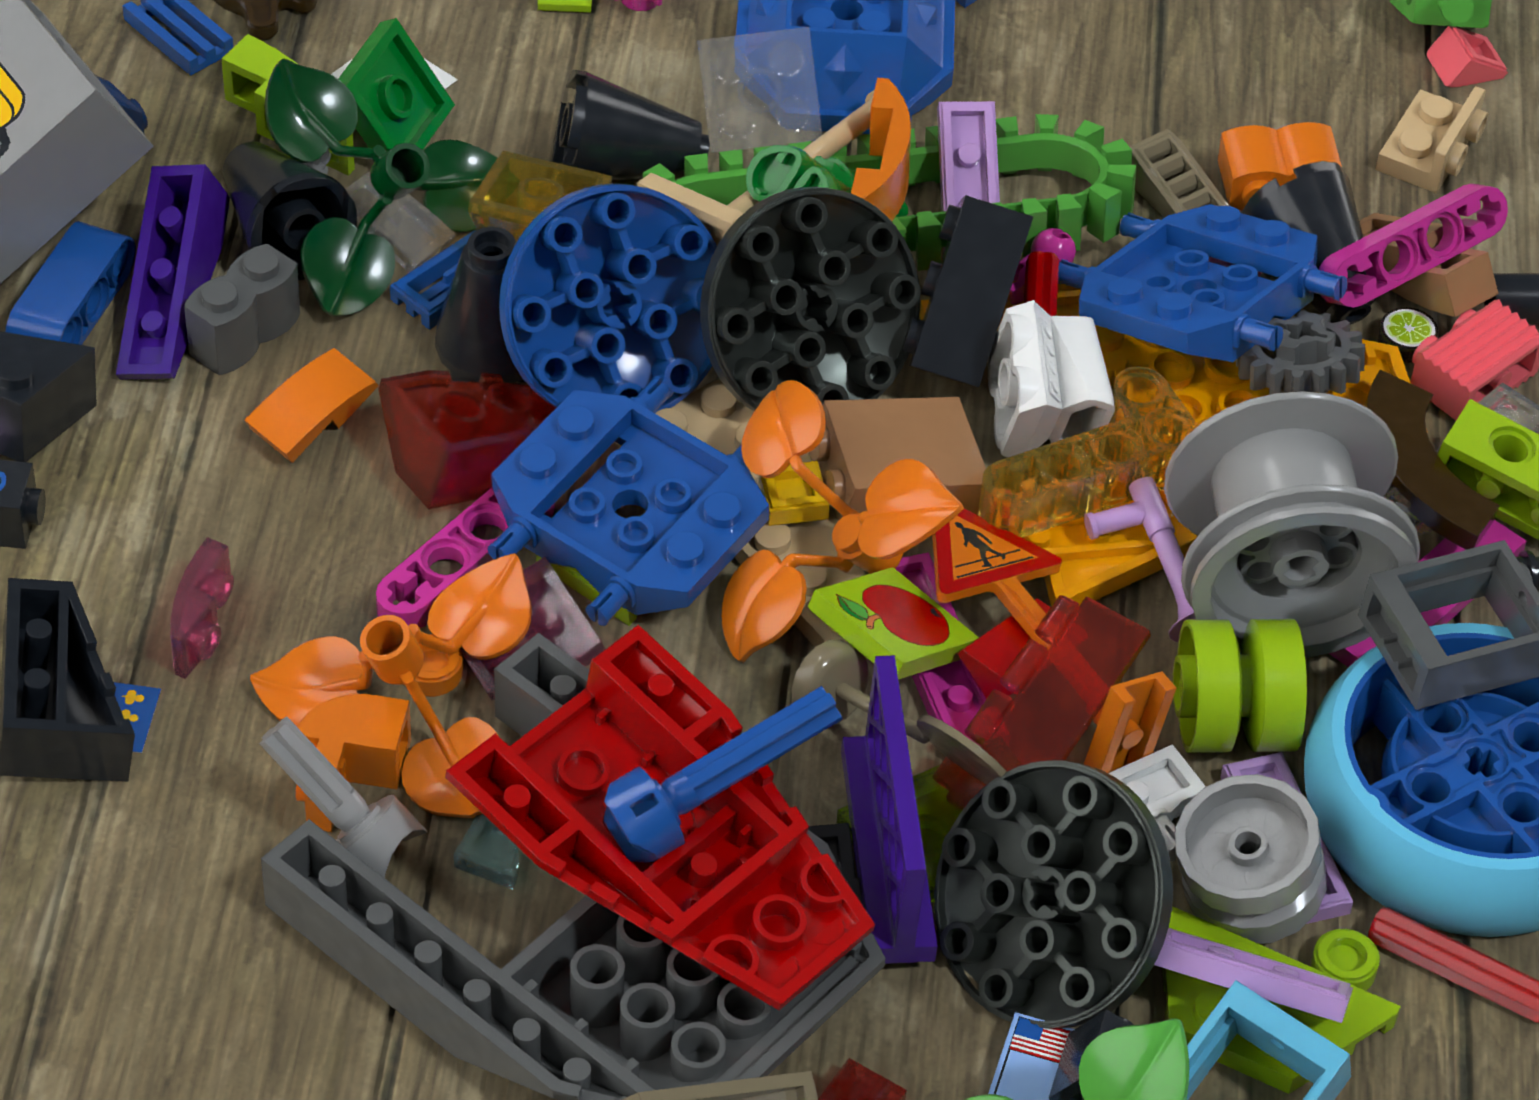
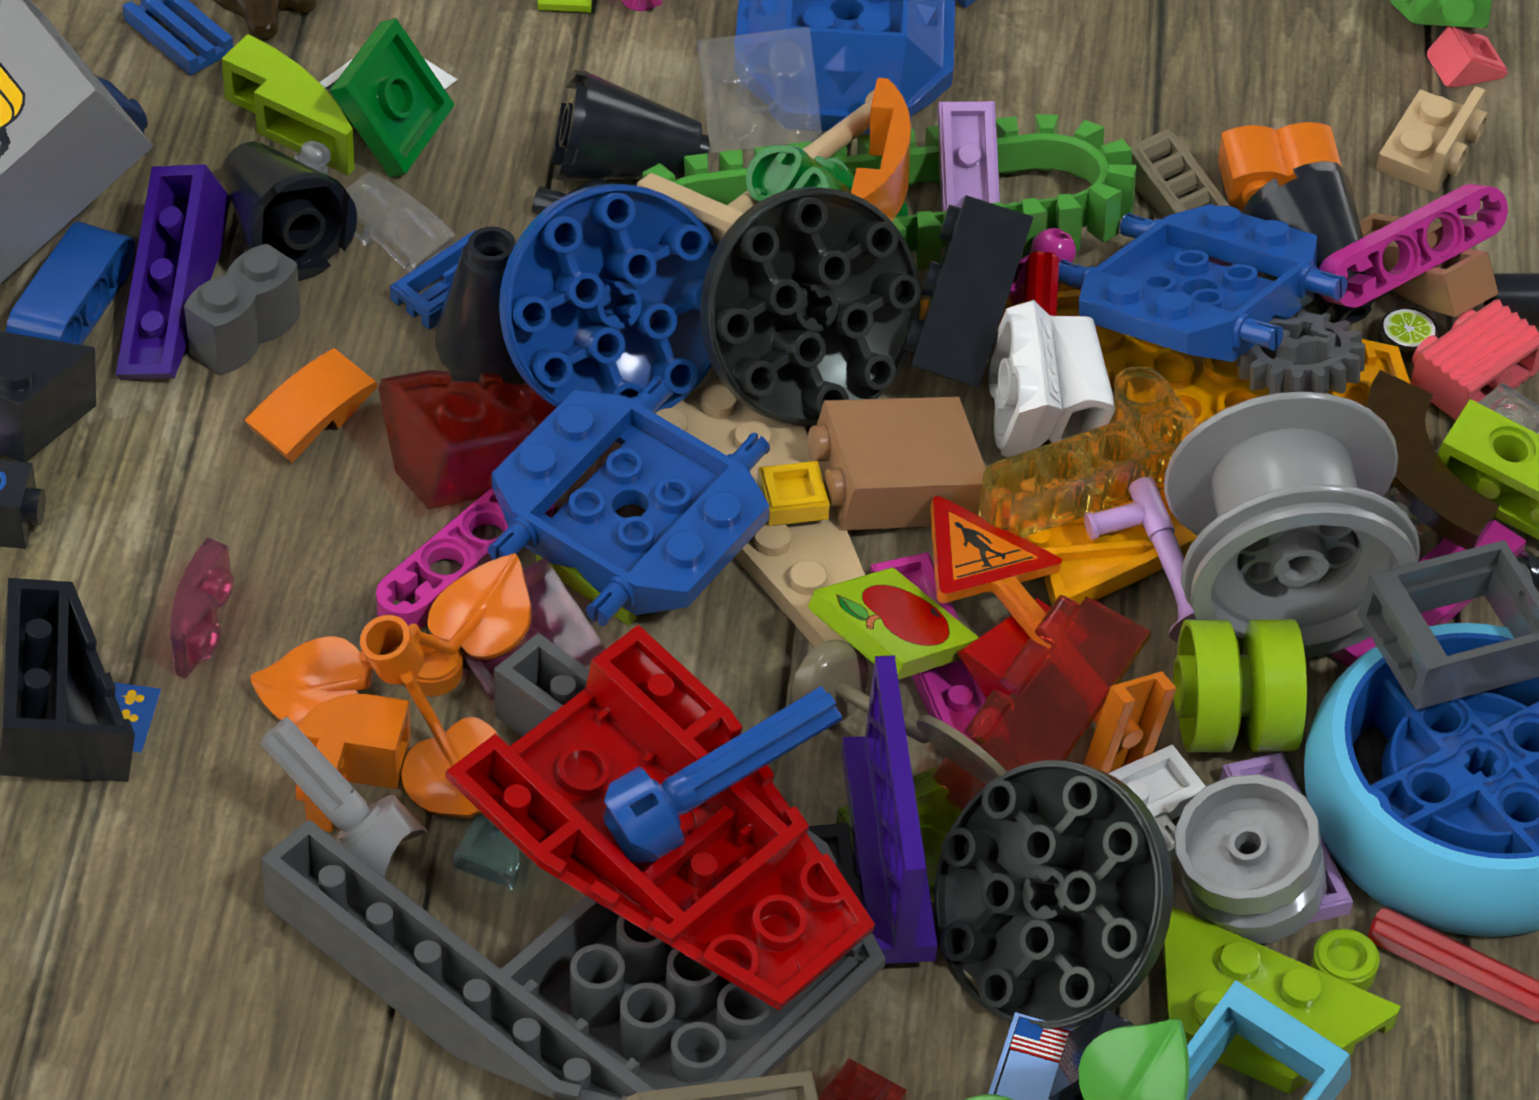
dark green plant [265,58,521,317] -> none
clear yellow slope [468,150,612,242] -> none
orange plant [721,380,964,663] -> none
lavender tile [1154,928,1353,1023] -> none

